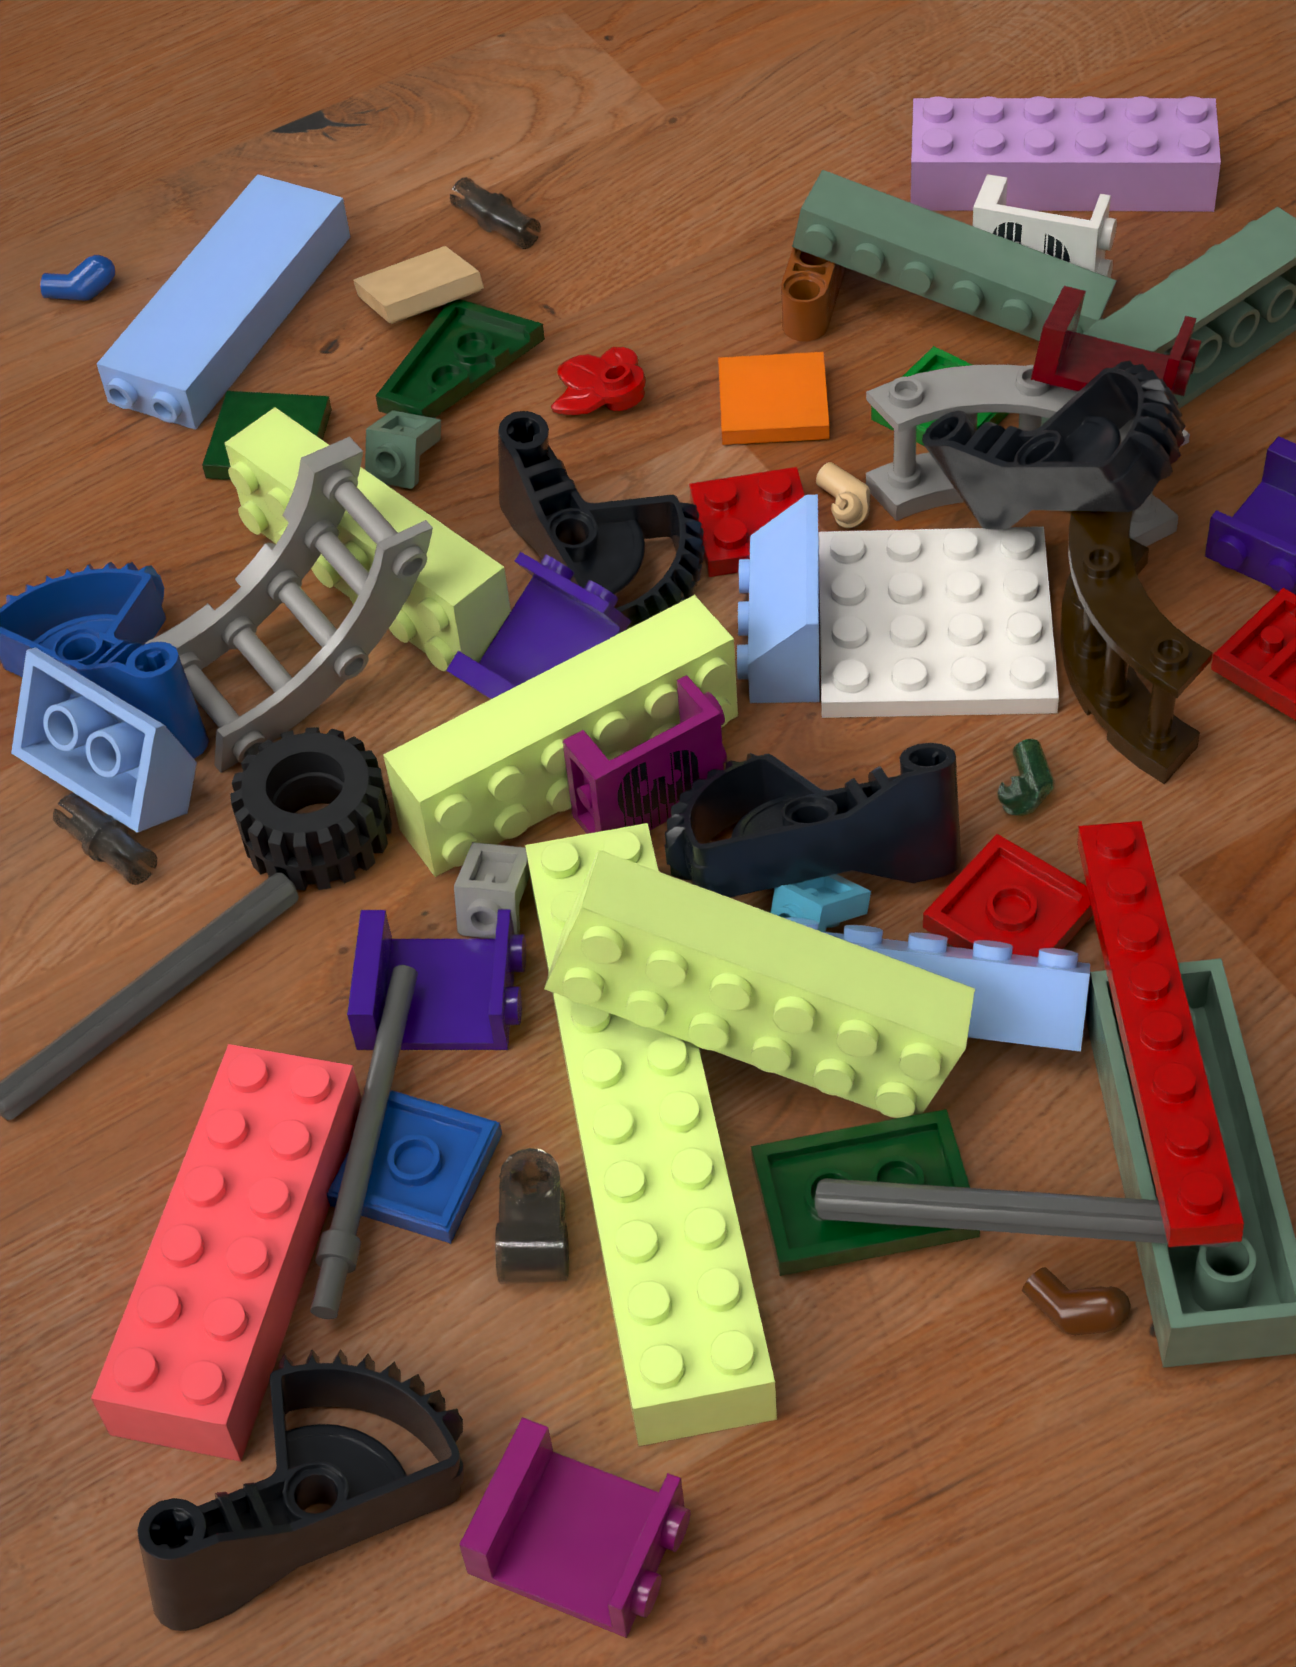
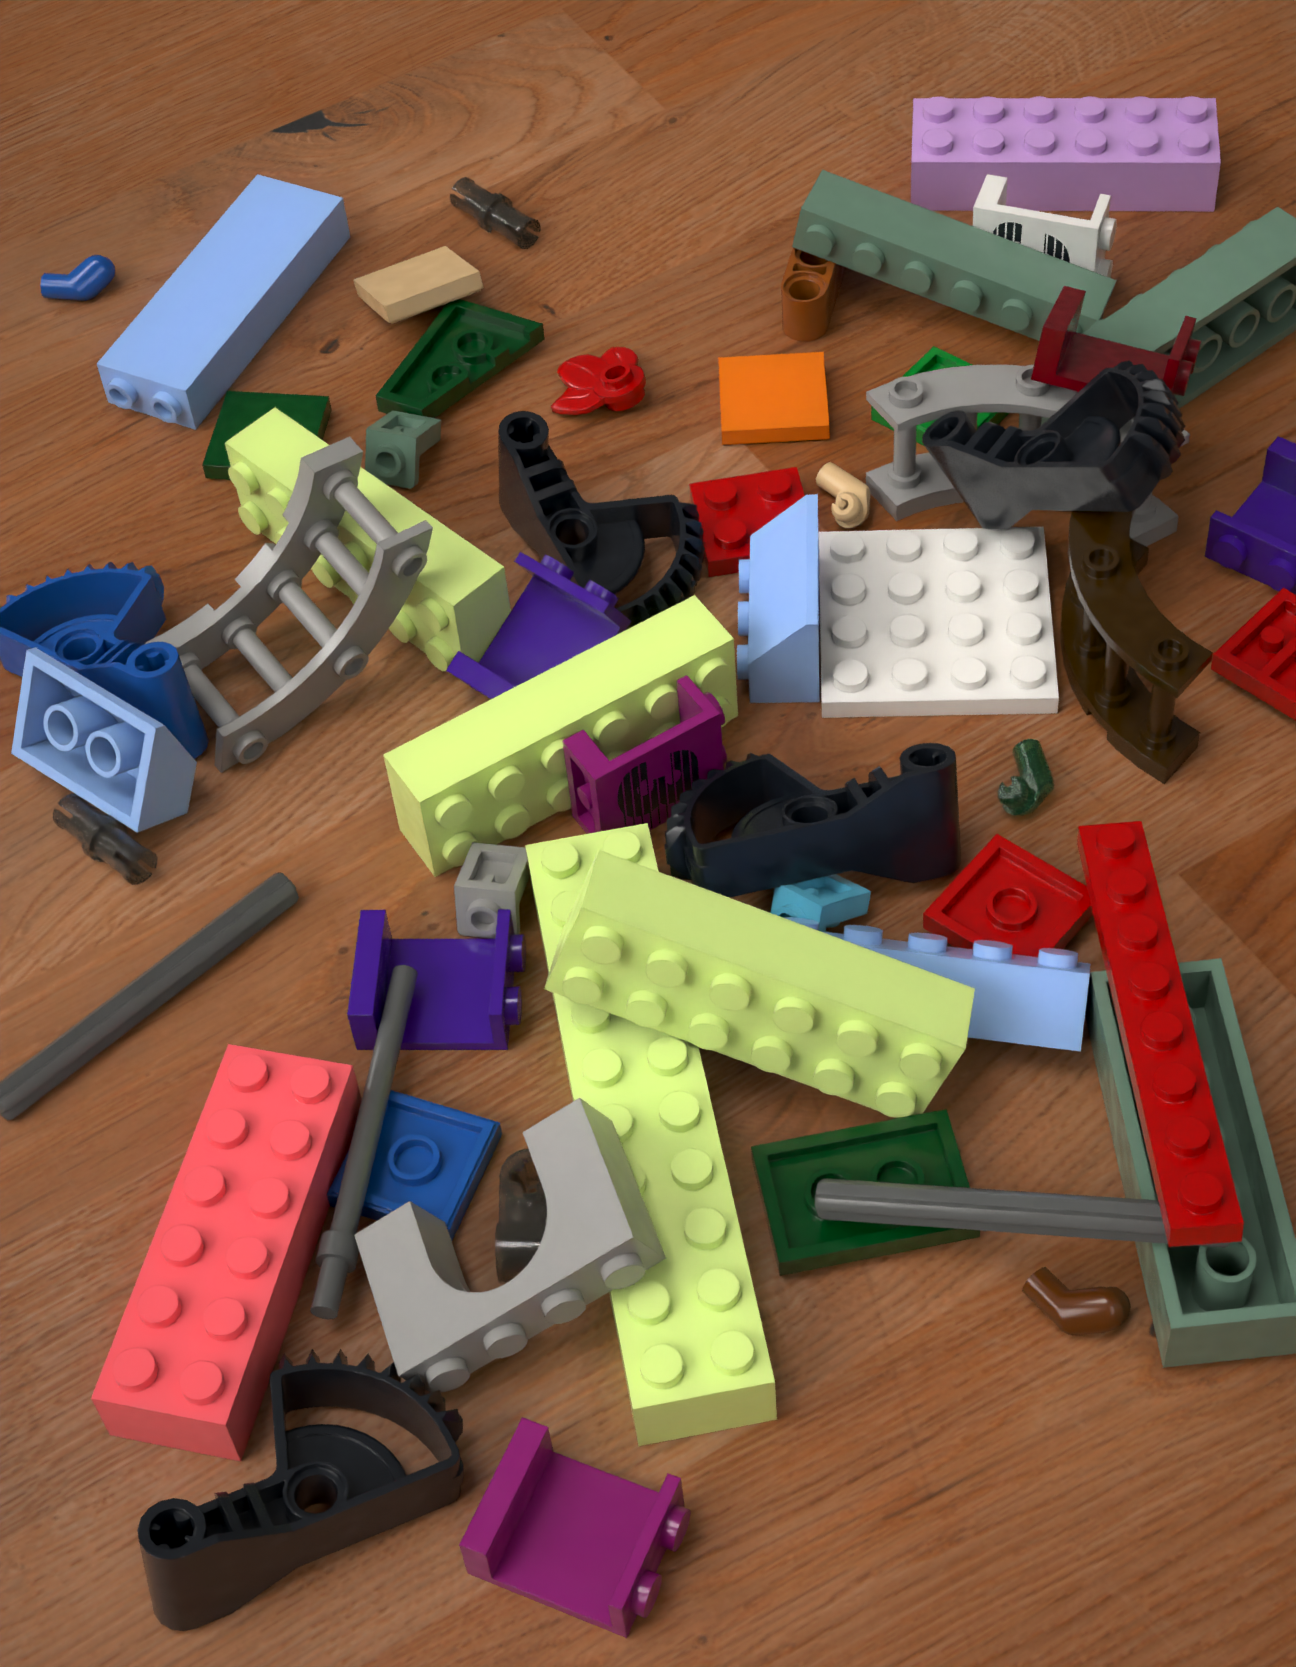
black tyre [230,727,392,891] -> none
none -> light grey arch [354,1098,666,1392]

